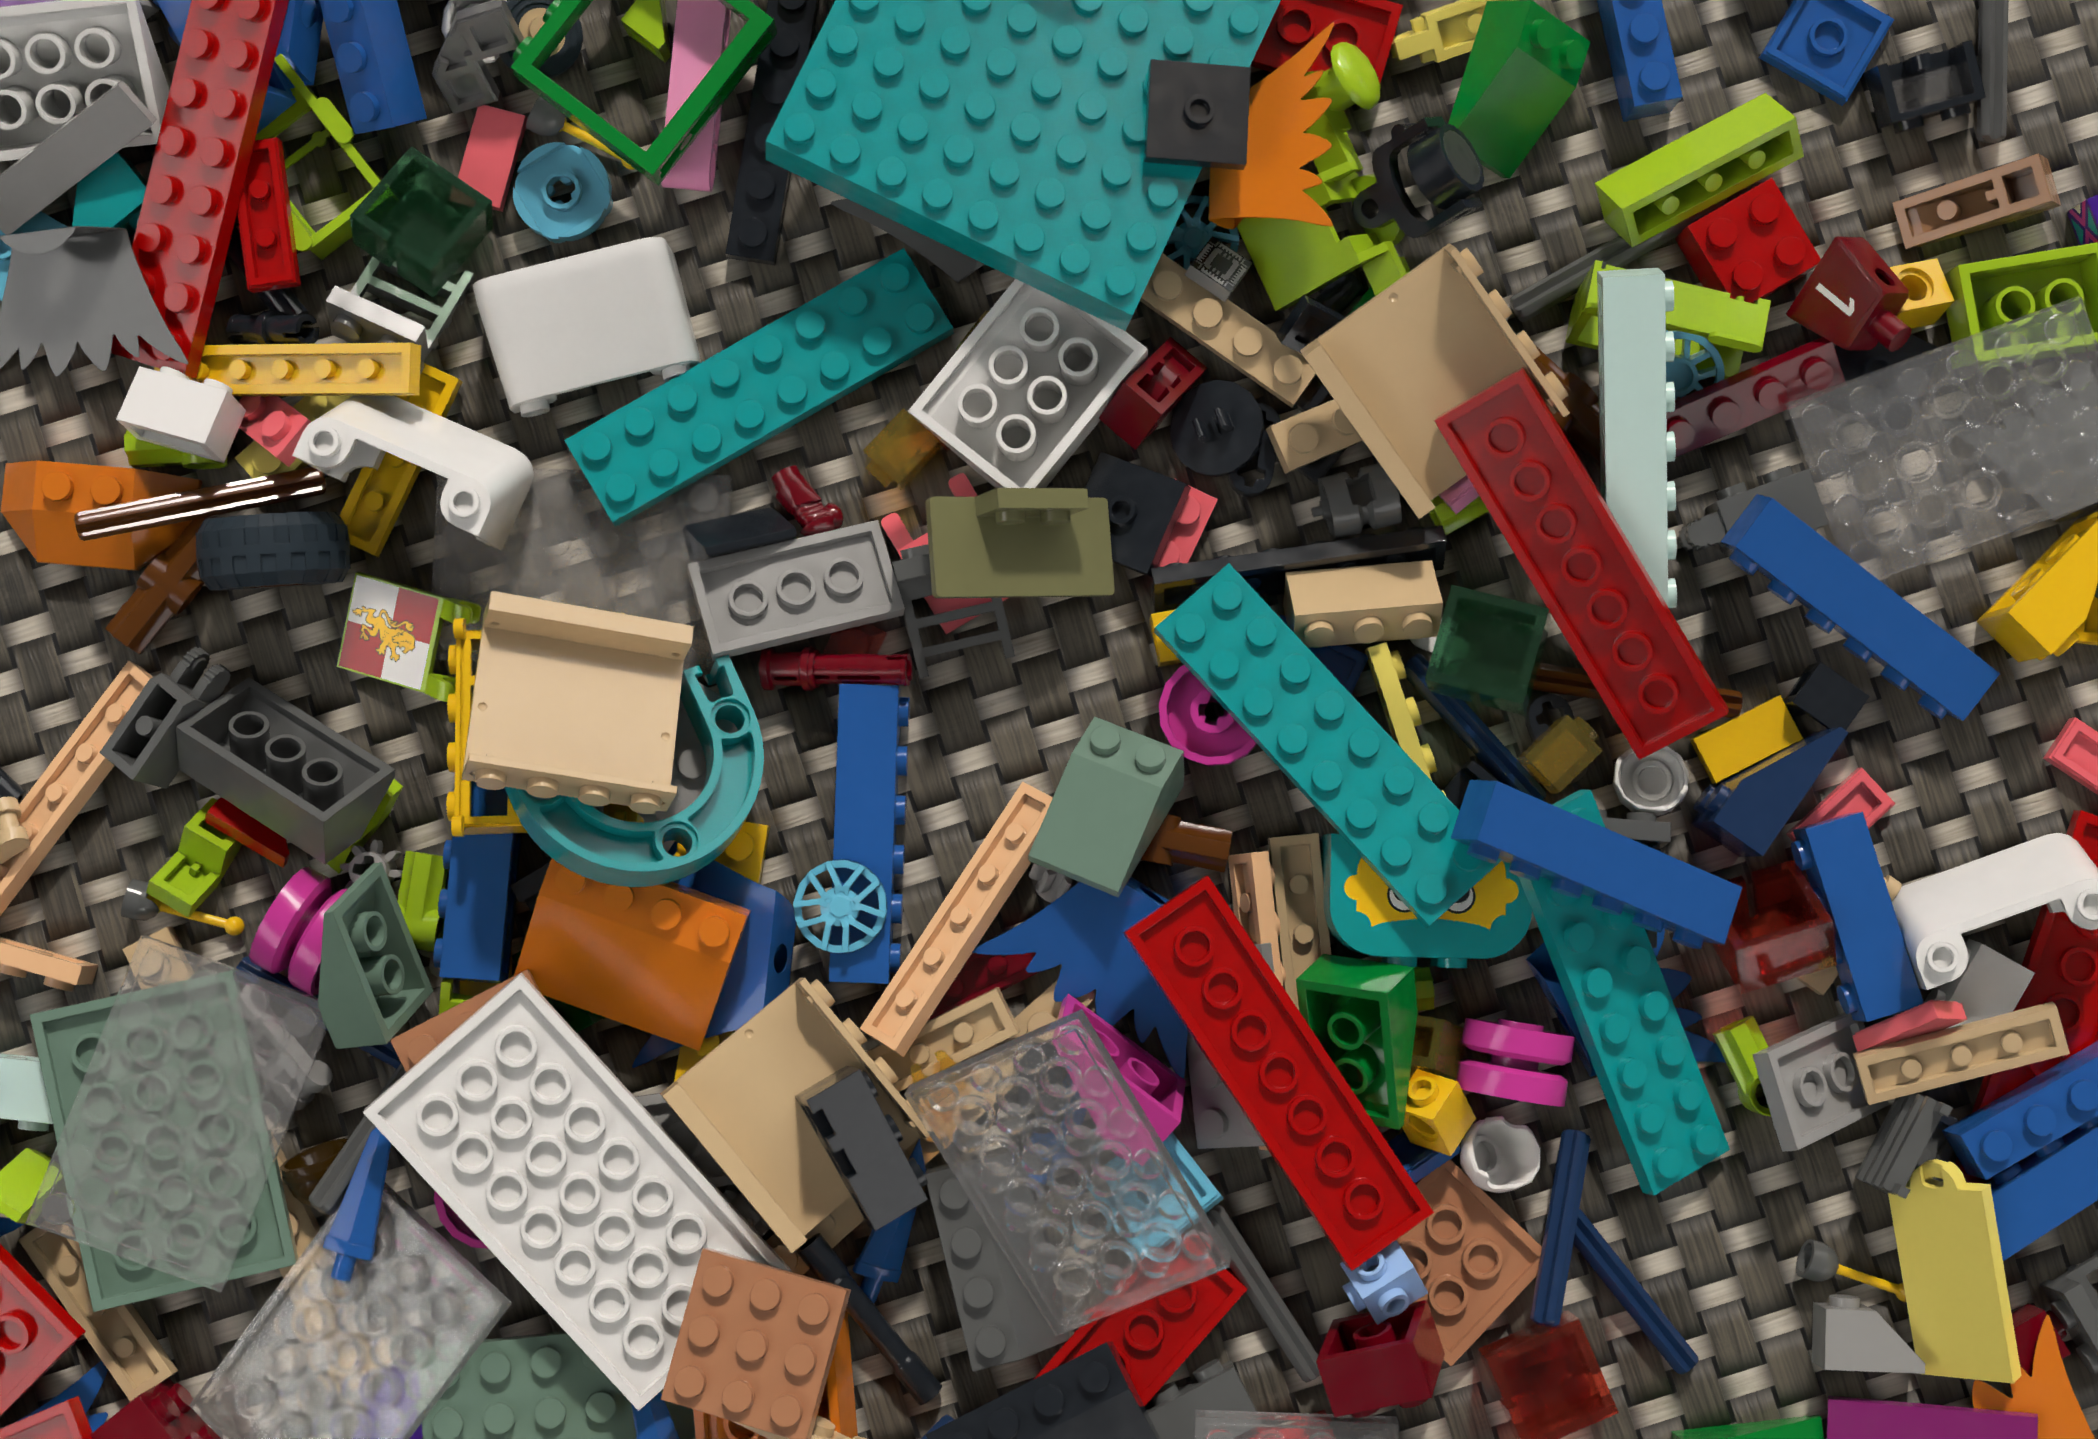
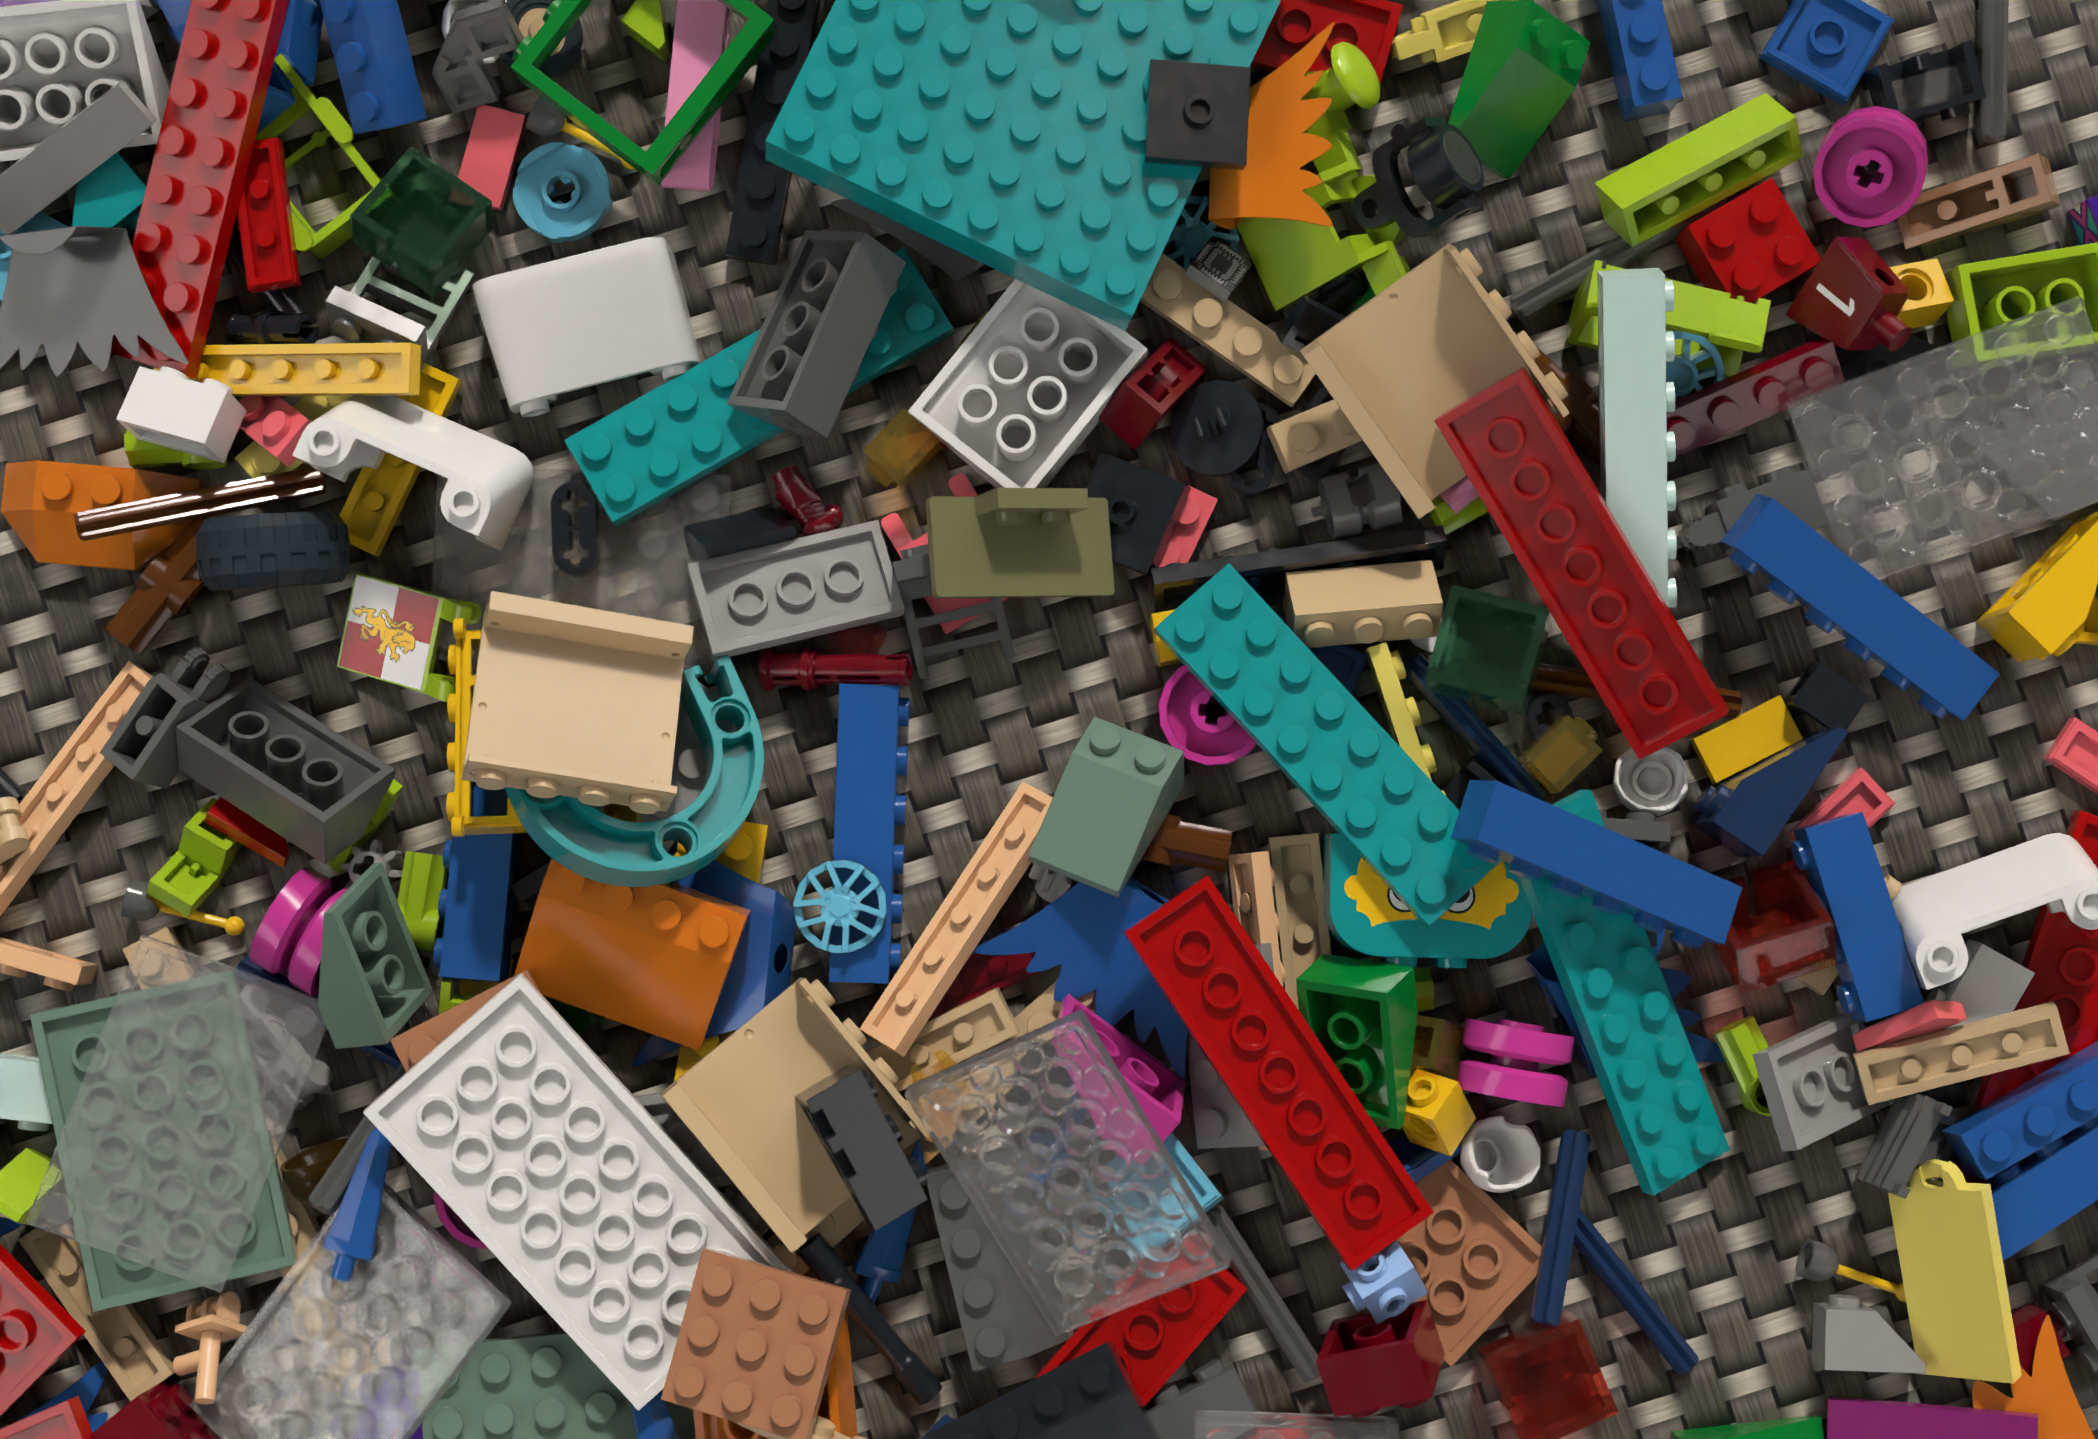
none -> light nougat arm [173,1291,248,1404]
none -> black beam [551,482,601,578]
none -> dark grey slope [727,230,906,438]
none -> dark pink wheel [1813,106,1929,228]

